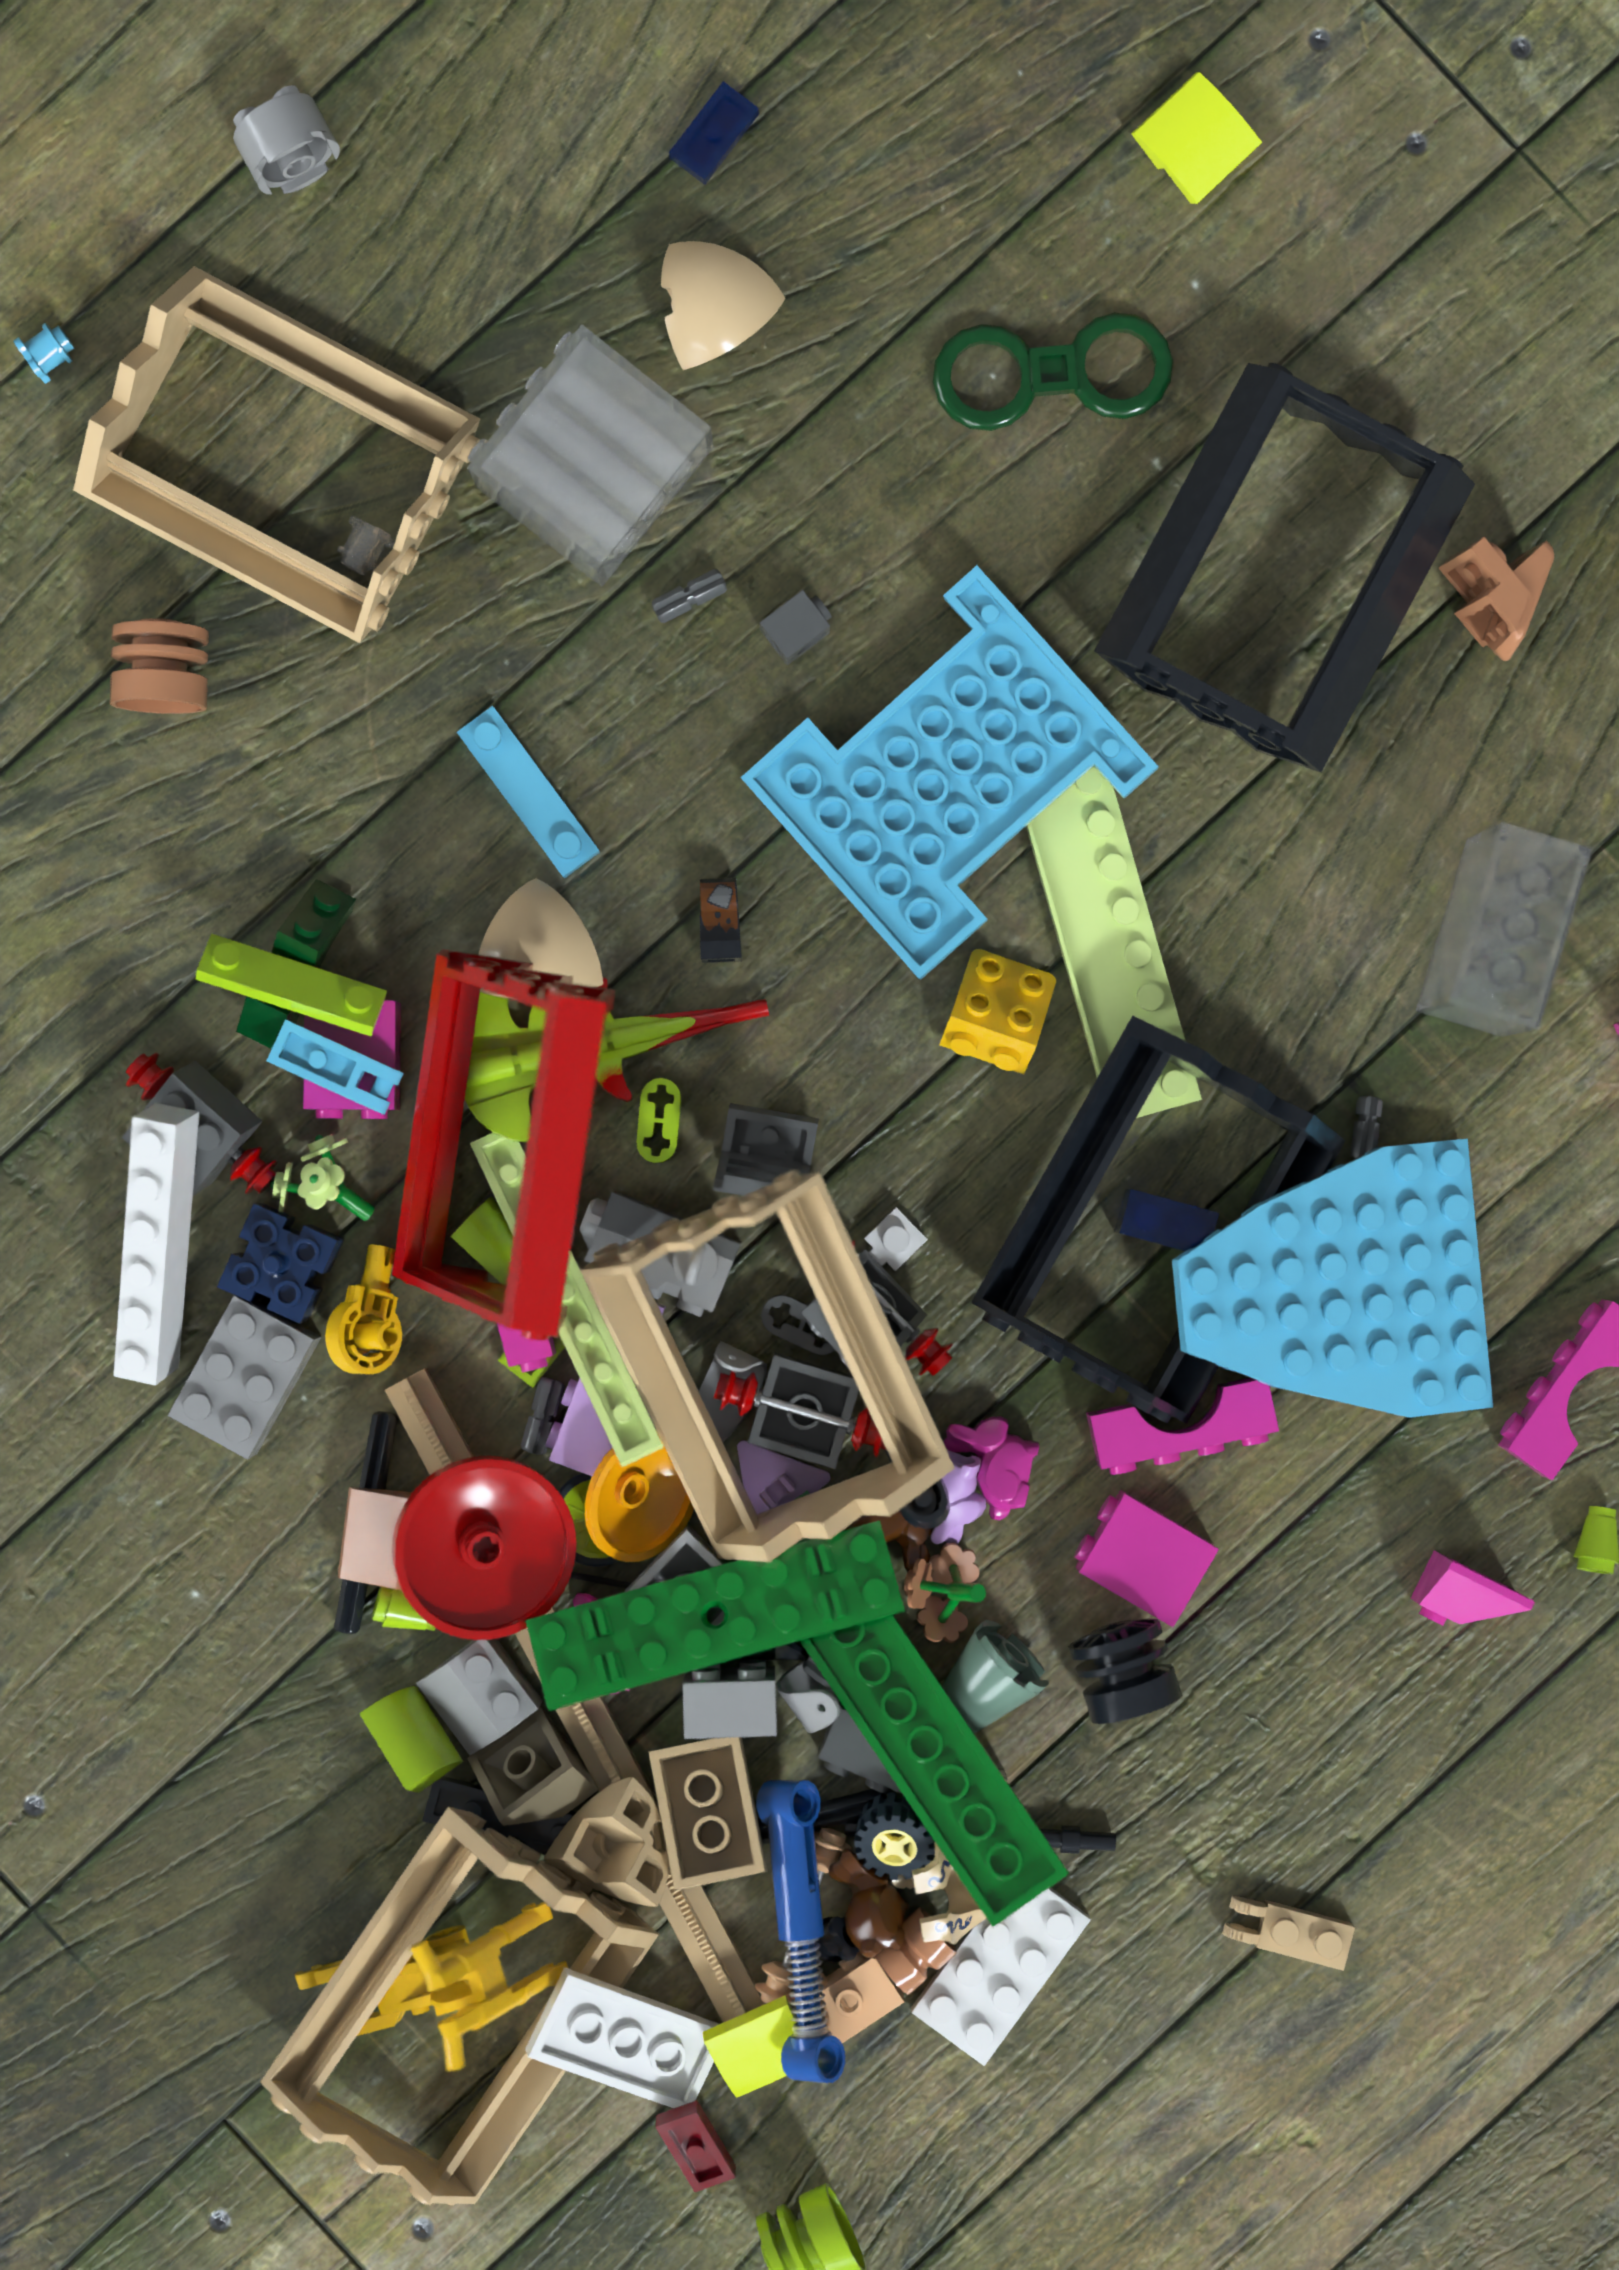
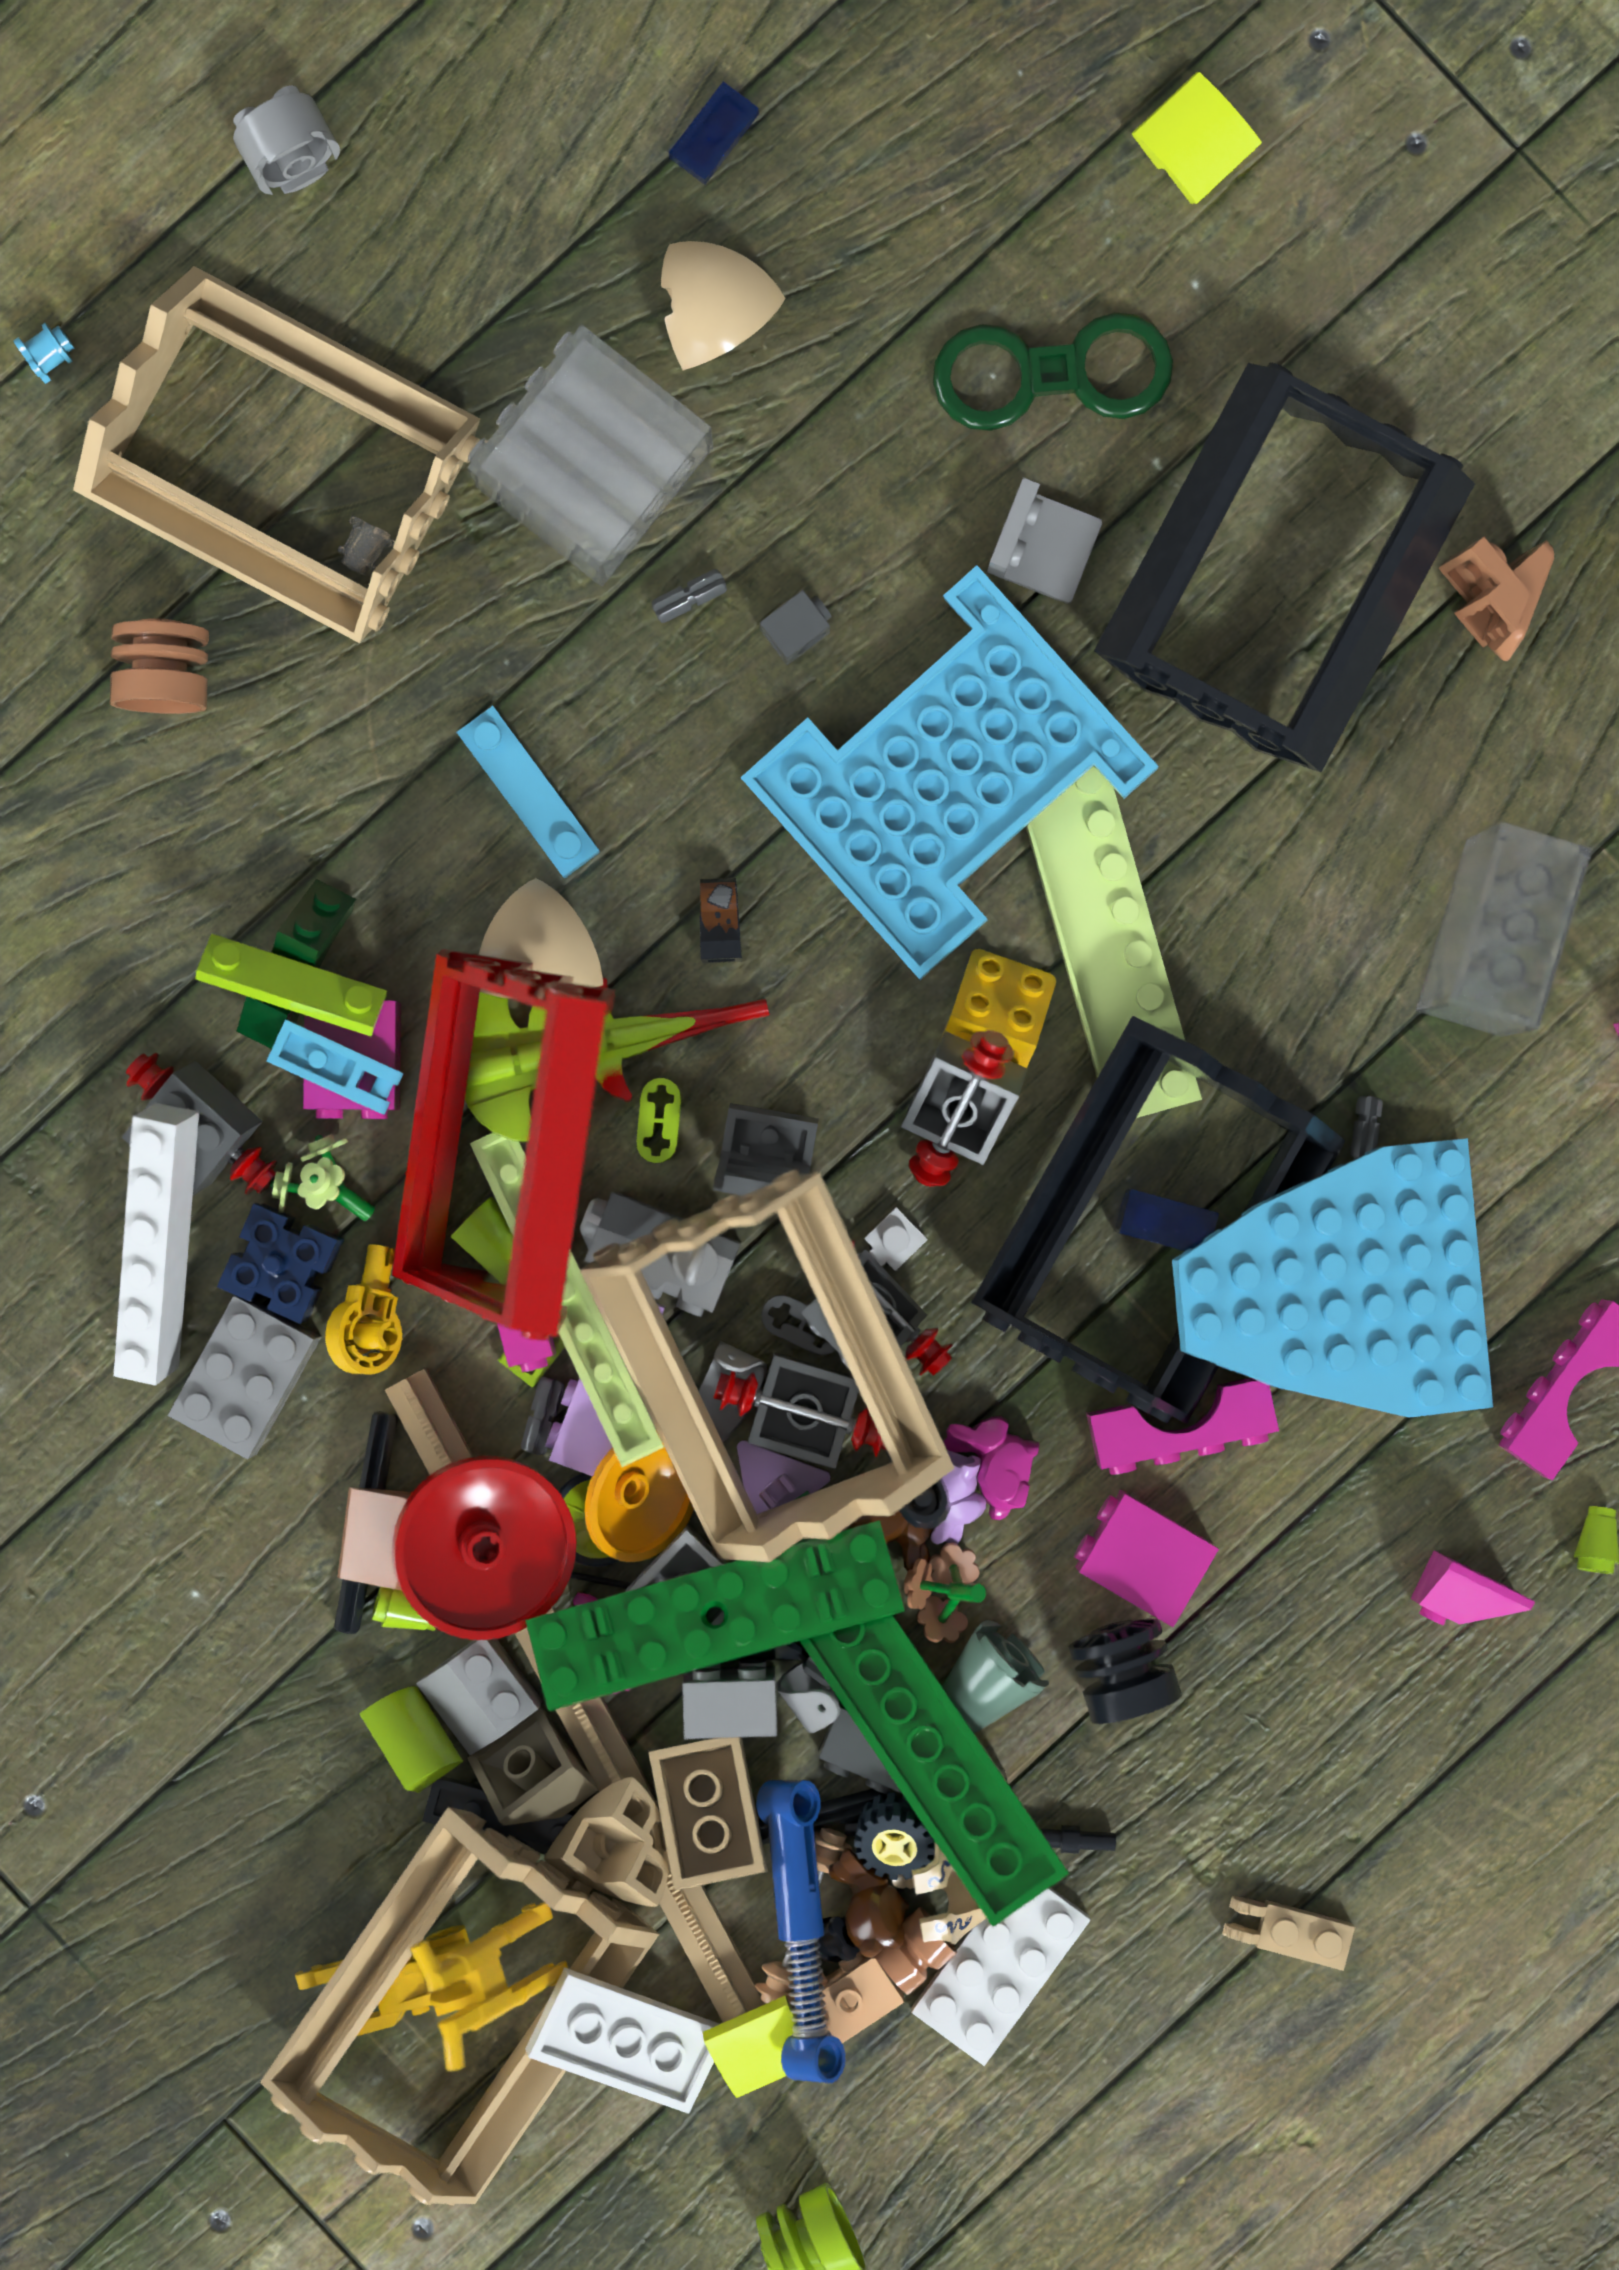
dark red plate [655,2100,736,2192] -> none
none -> dark grey brick [901,1030,1028,1187]
none -> light grey bracket [987,478,1102,604]

